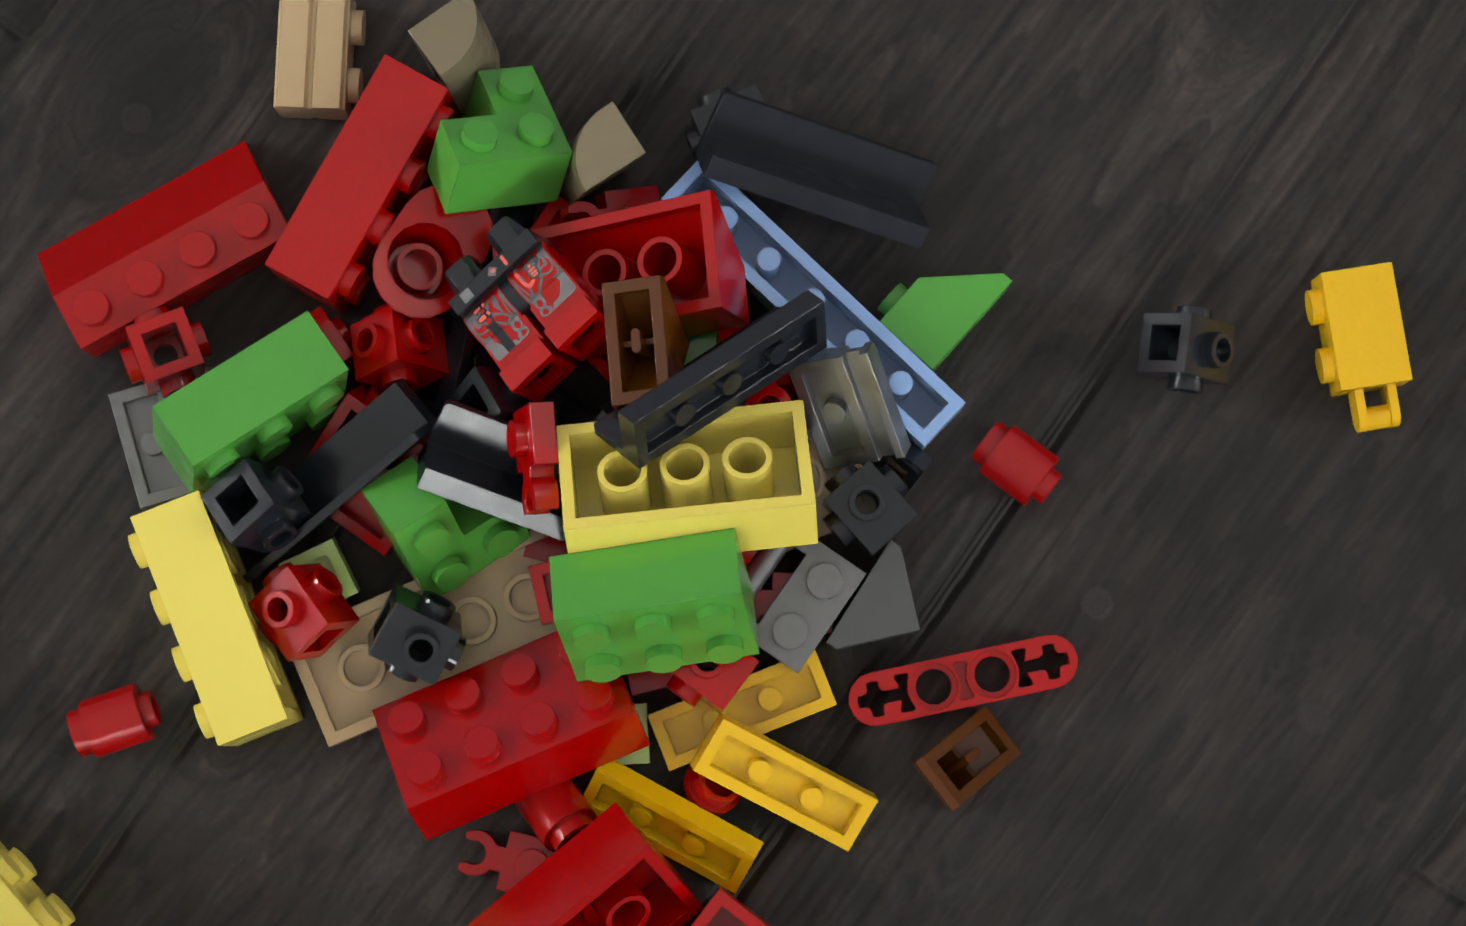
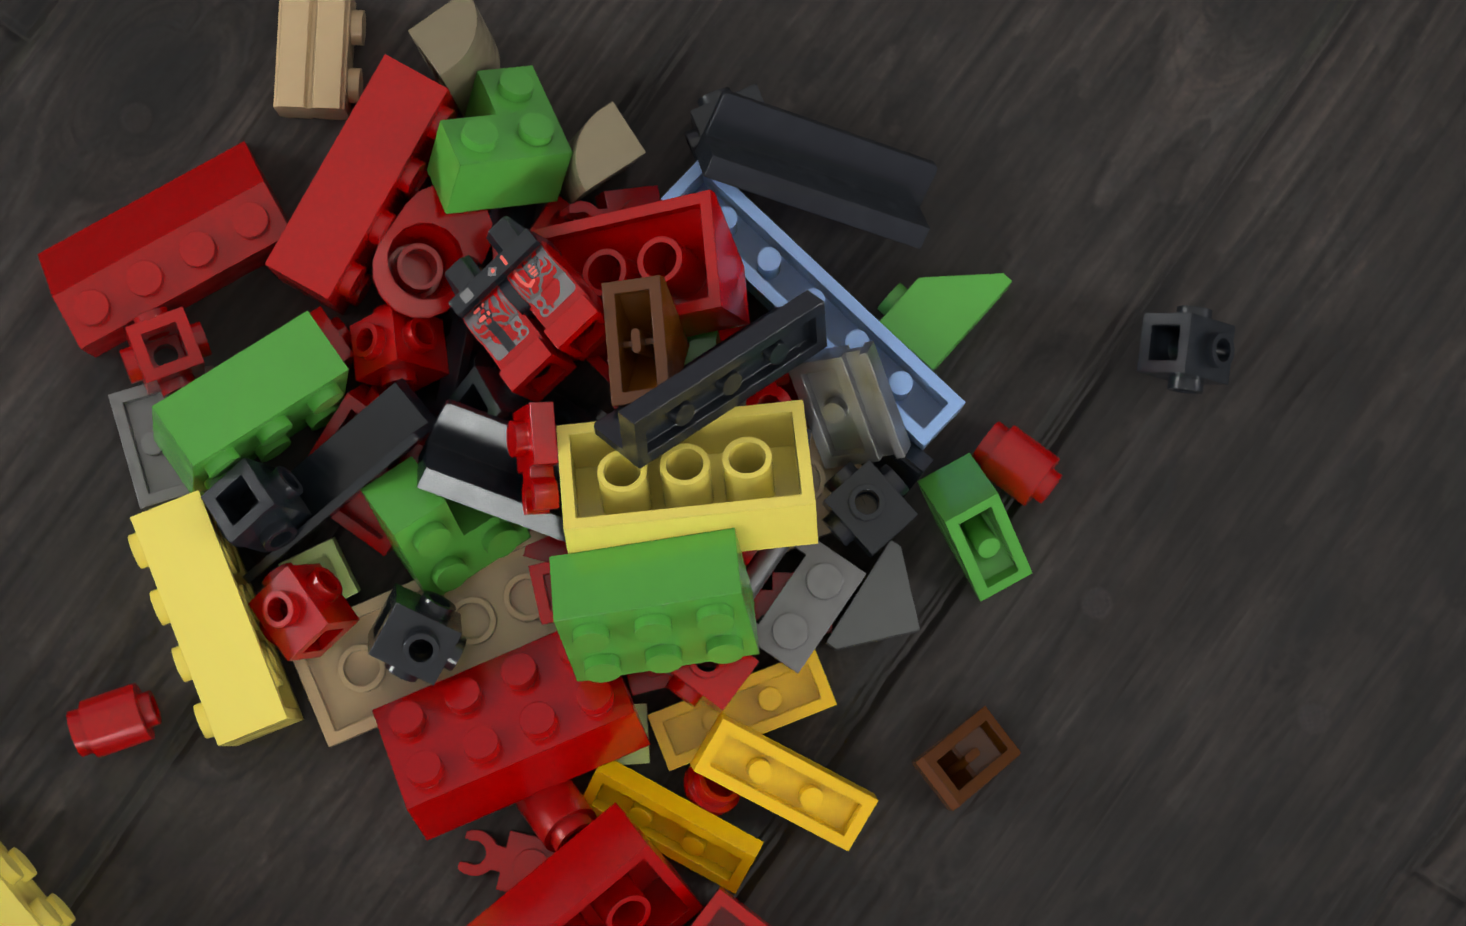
red beam [848,635,1078,726] -> none
yellow brick [1305,262,1413,433] -> none
none -> bright green slope [917,453,1032,601]

